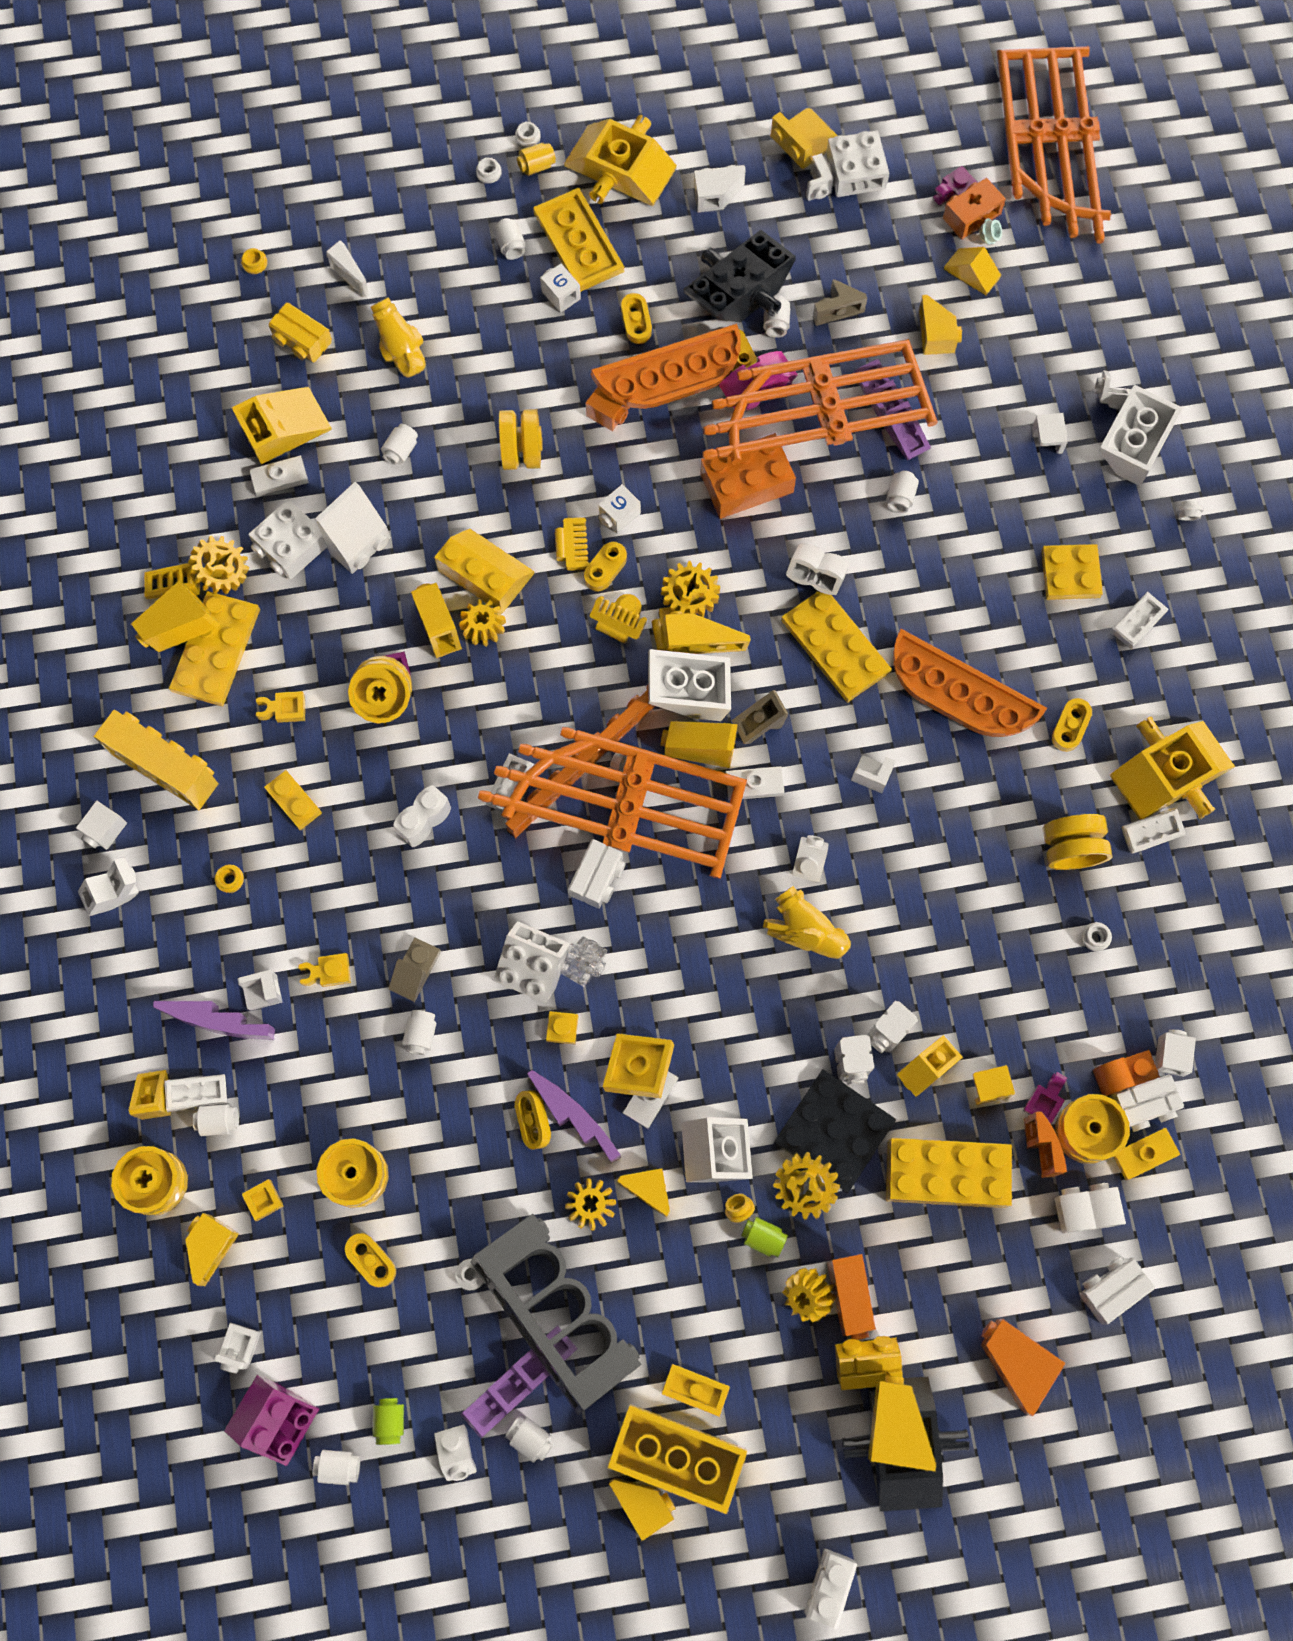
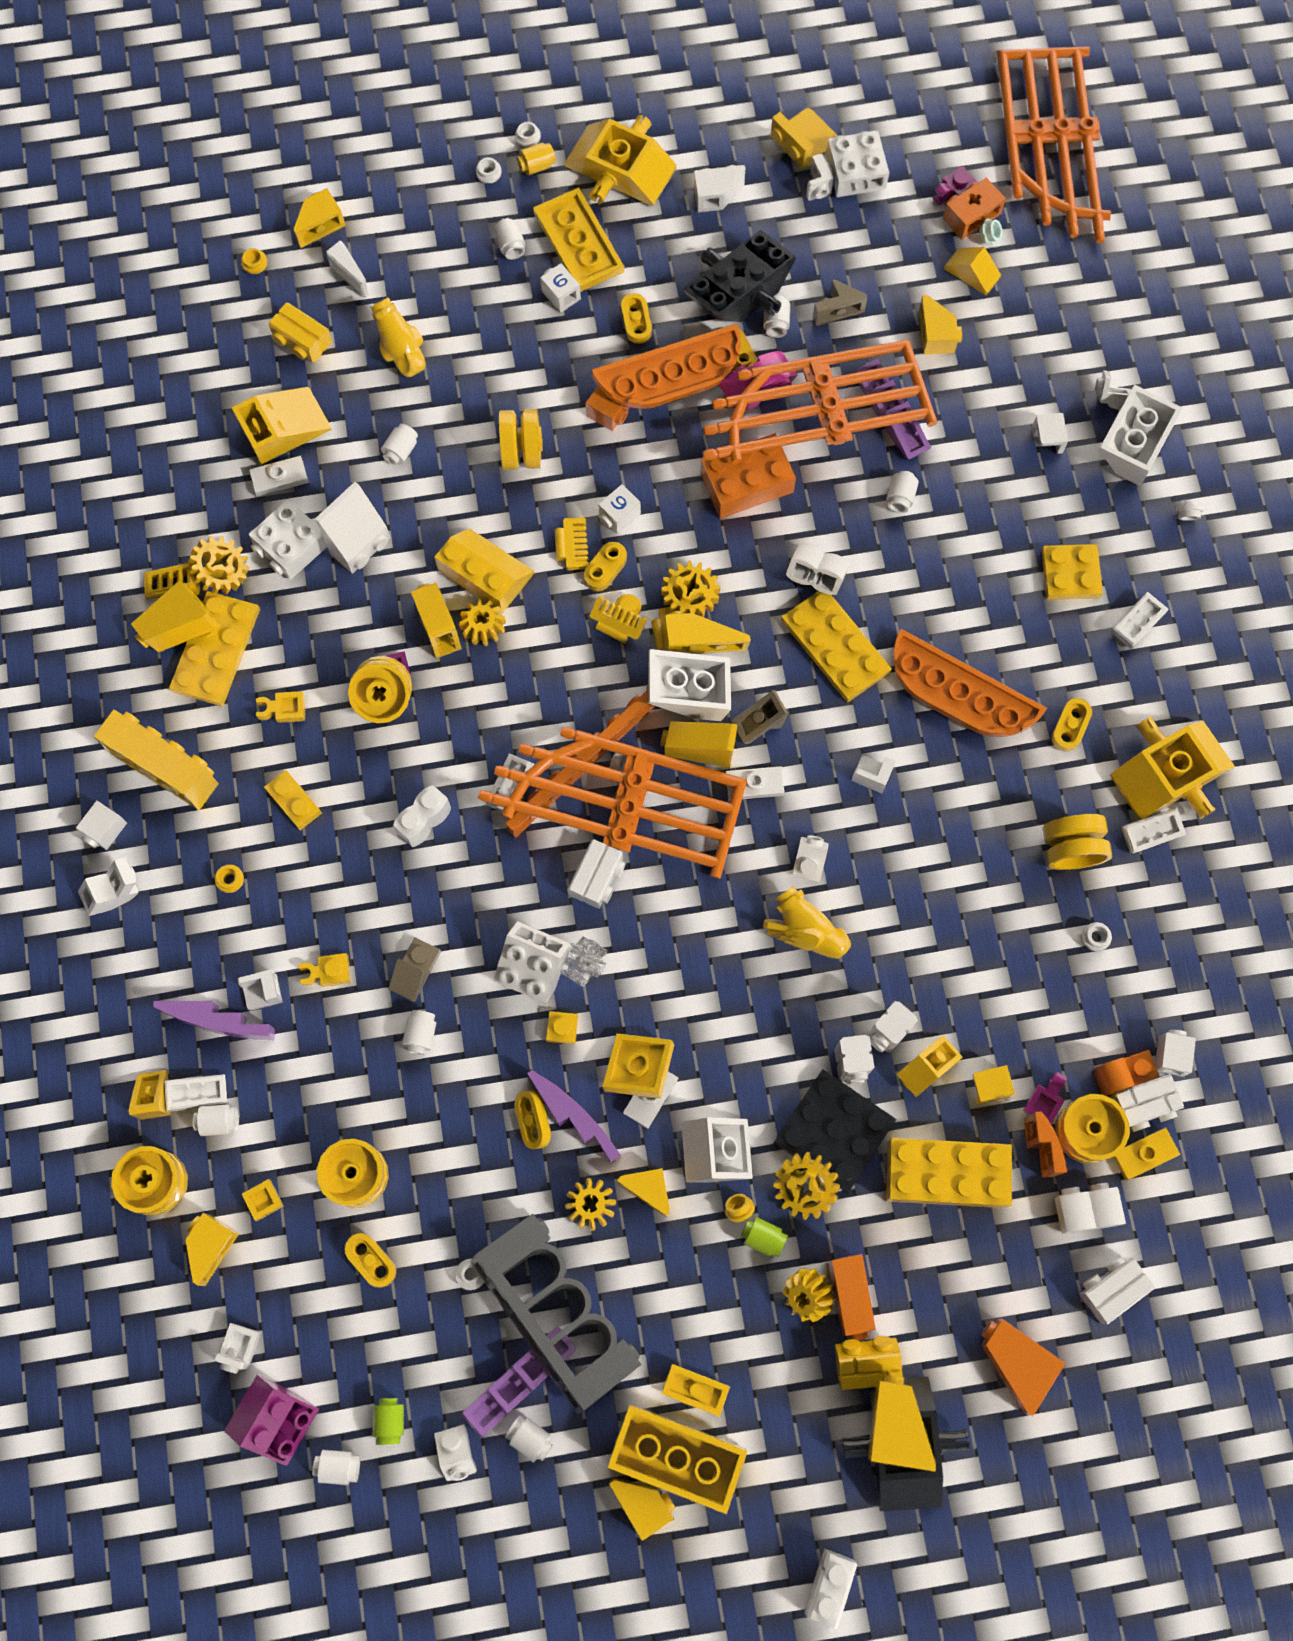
none -> yellow slope [294,188,346,248]

